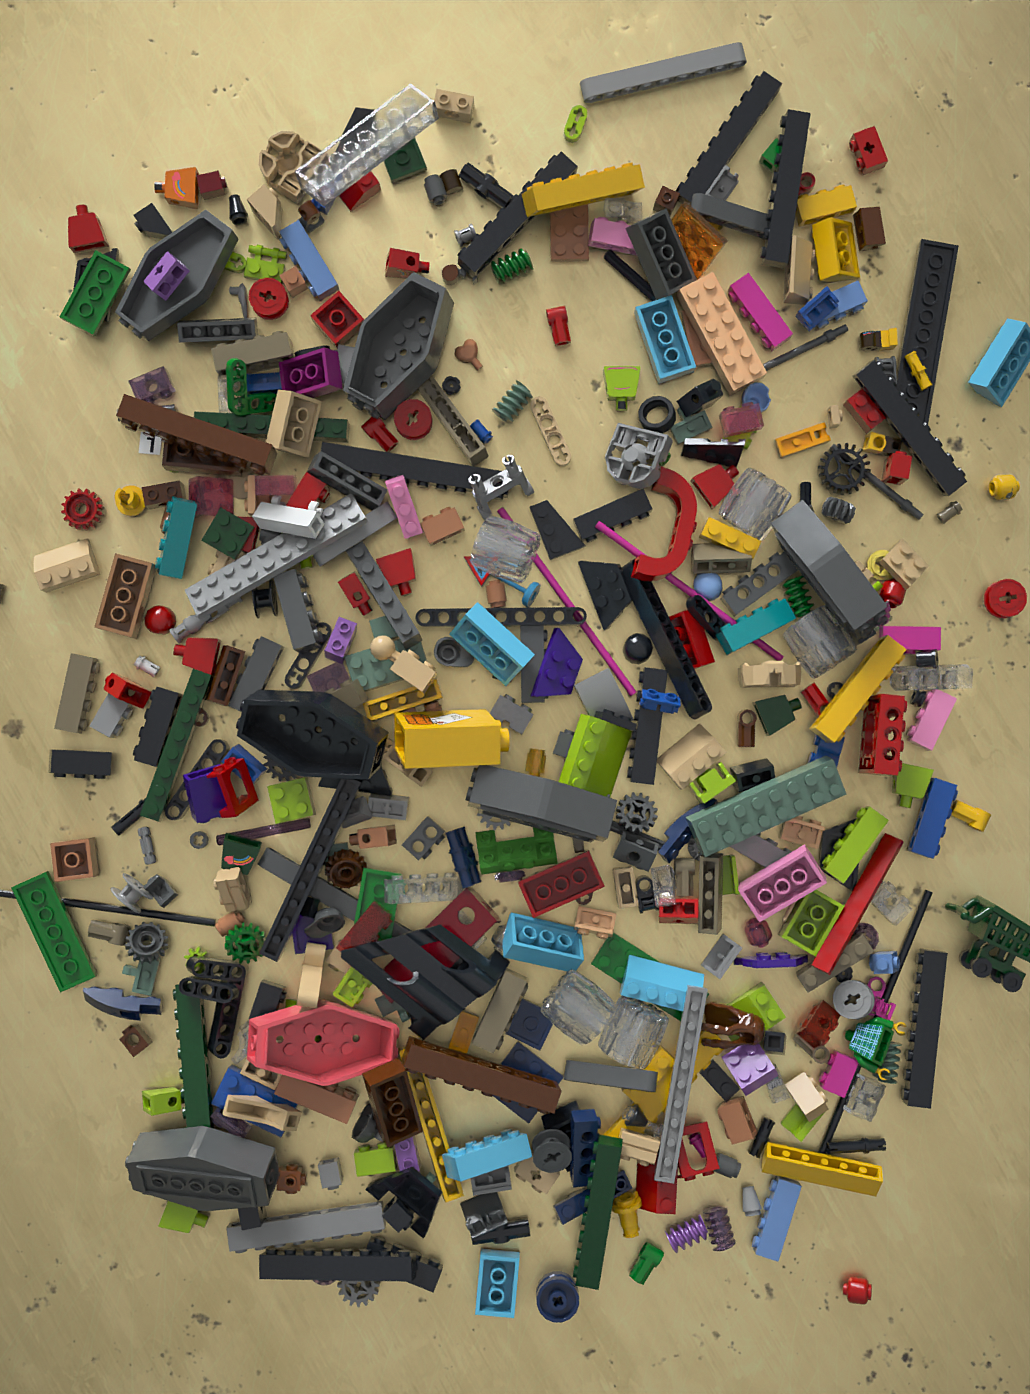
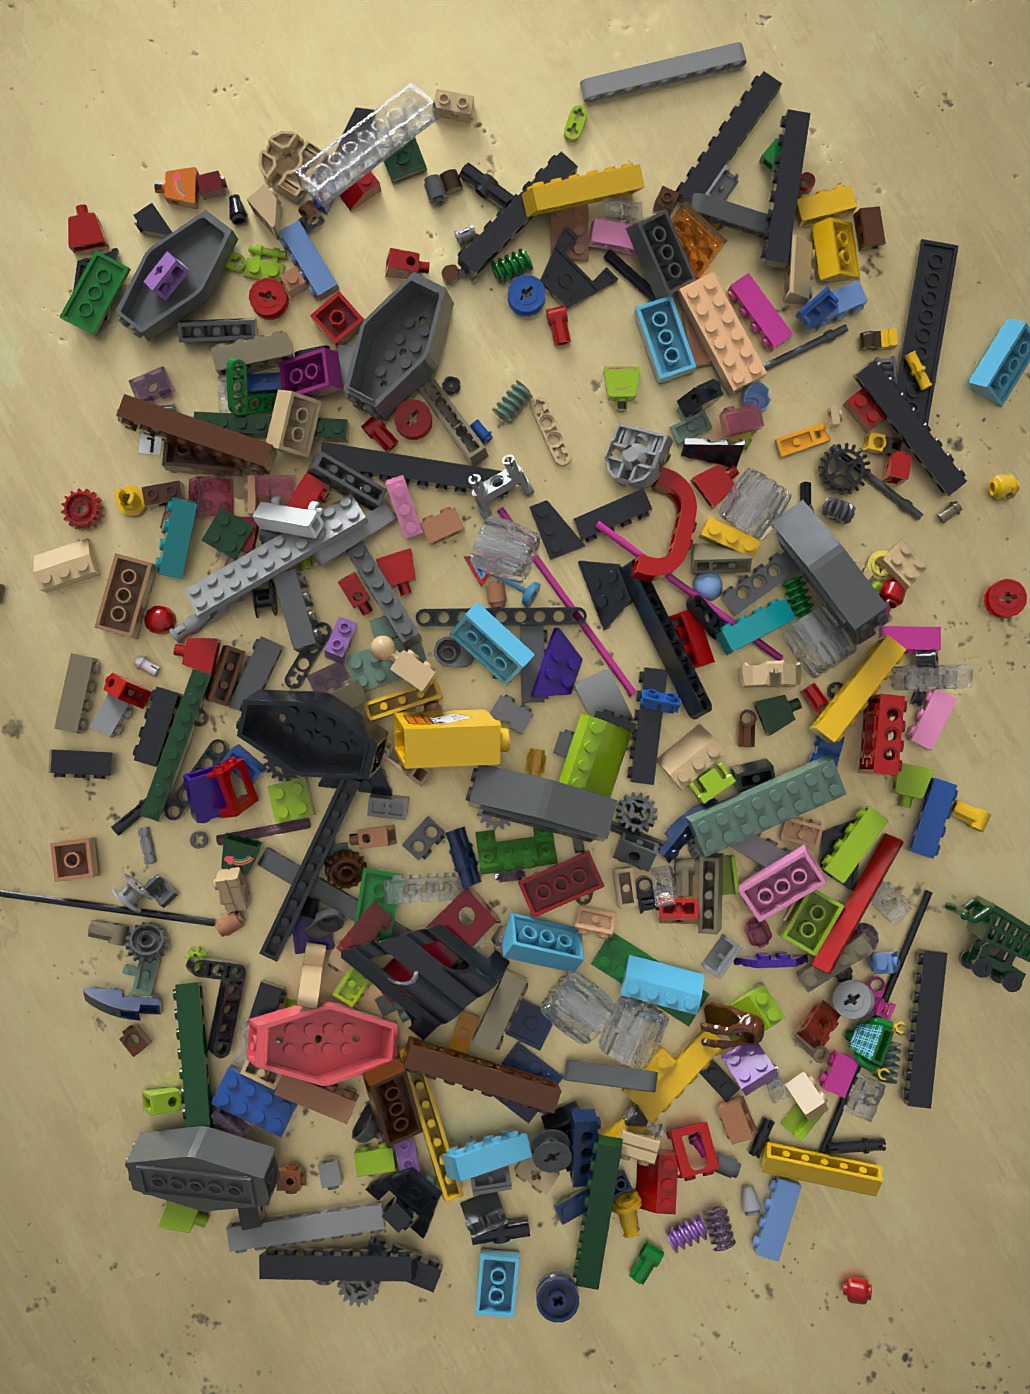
green plate [11,871,97,993] -> none
black beam [179,976,239,1003] -> none
tan arch [223,1095,302,1131] -> none
green gear [225,923,267,964] -> none
light grey bar [229,283,247,318] -> none
light grey slope [342,796,372,828] -> none
nougat rock [454,339,483,371] -> none
black hair [623,633,653,664] -> none
black tyre [638,396,676,434] -> none
light grey plate [654,985,708,1184] -> none
black brick [764,1031,787,1055] -> none
red brick [849,126,888,175] -> none
none -> blue piece [508,274,546,317]
none -> black wing [540,226,618,308]

